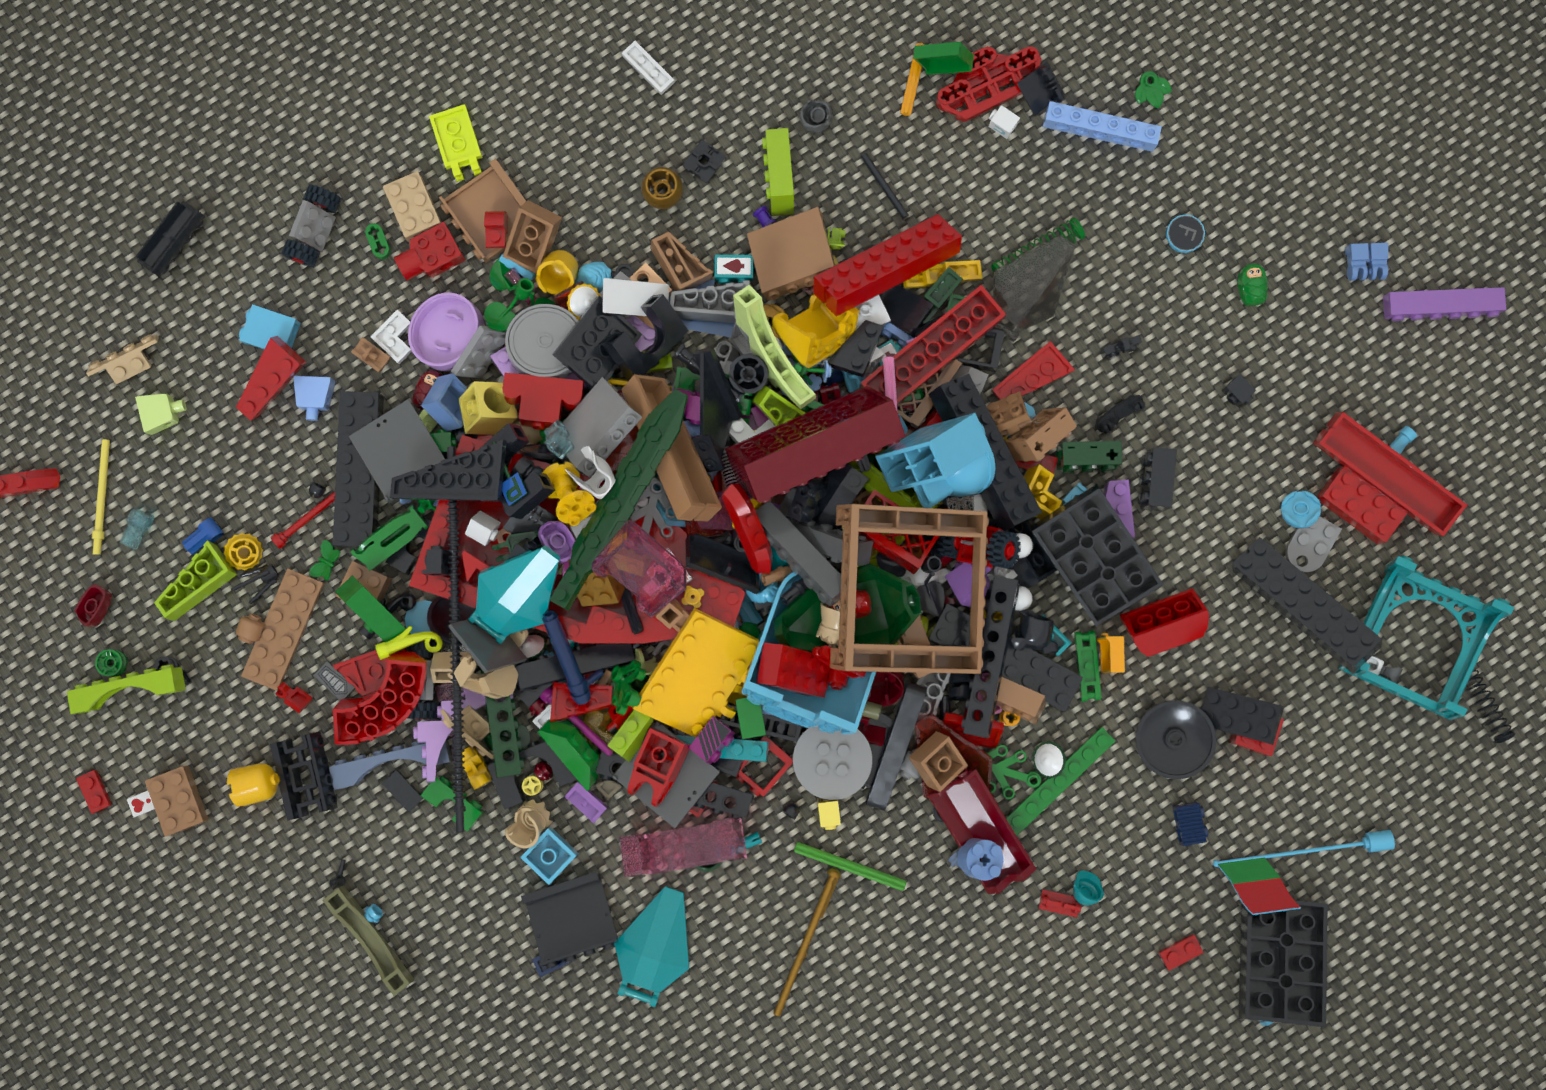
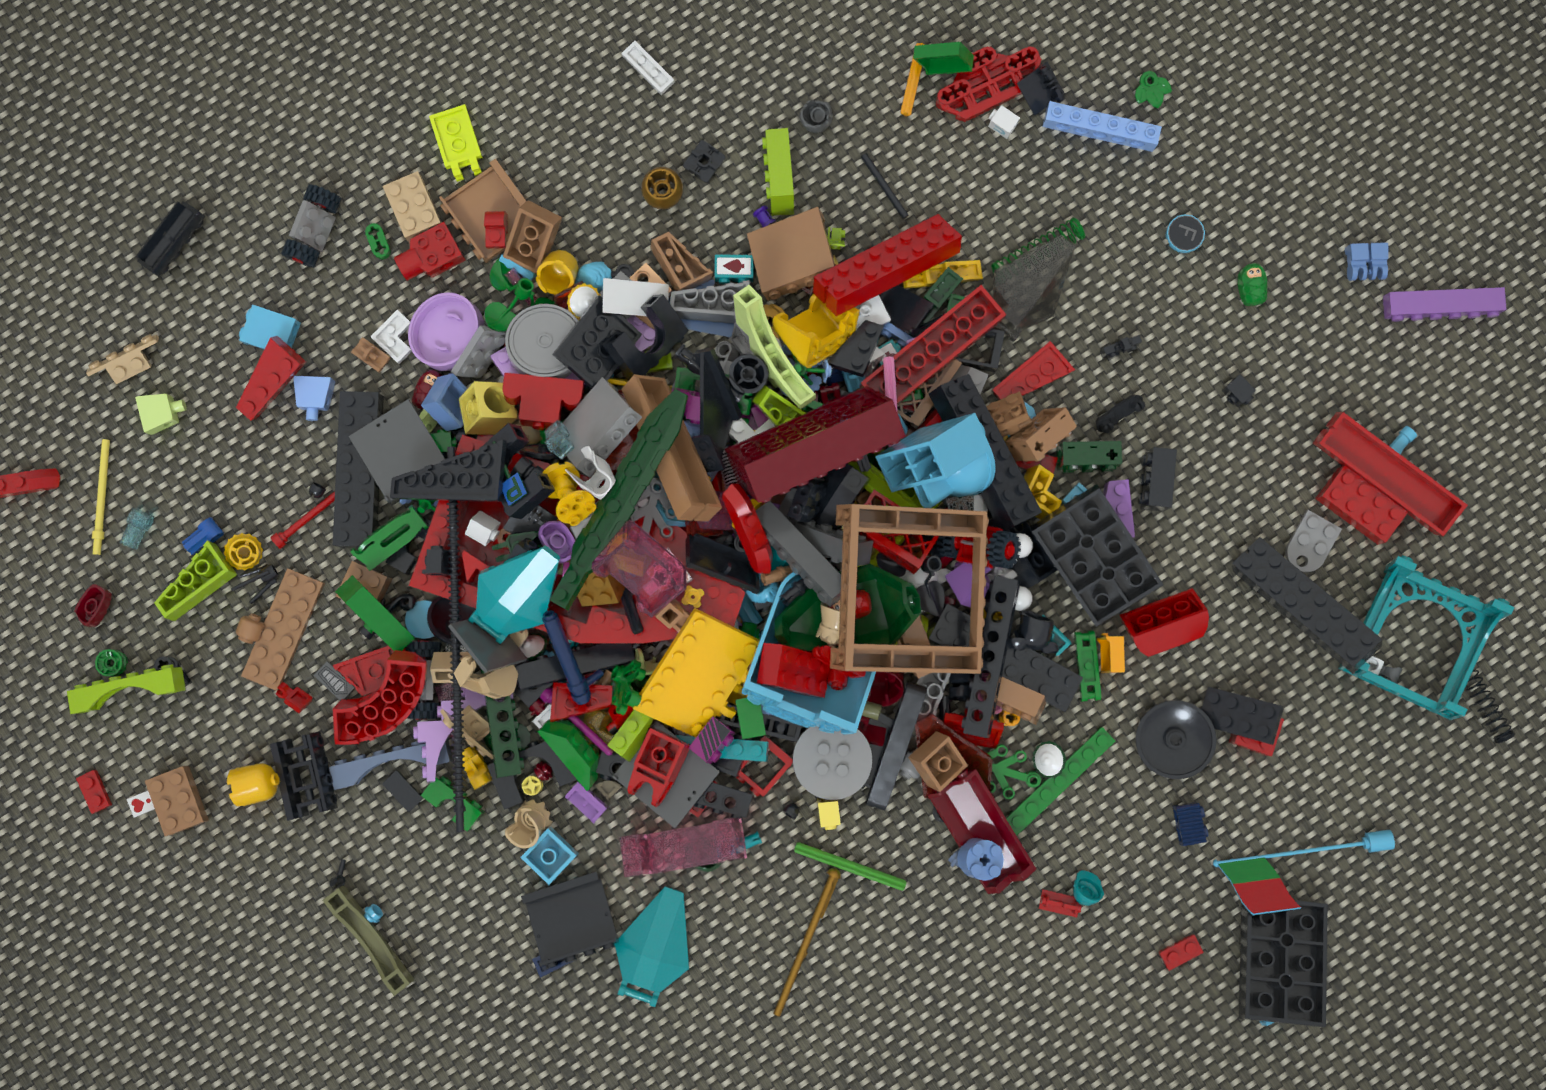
green piece [309,540,341,581] -> none
neon yellow plant [375,626,443,660] -> none
medium azure tile [1281,491,1321,528] -> none

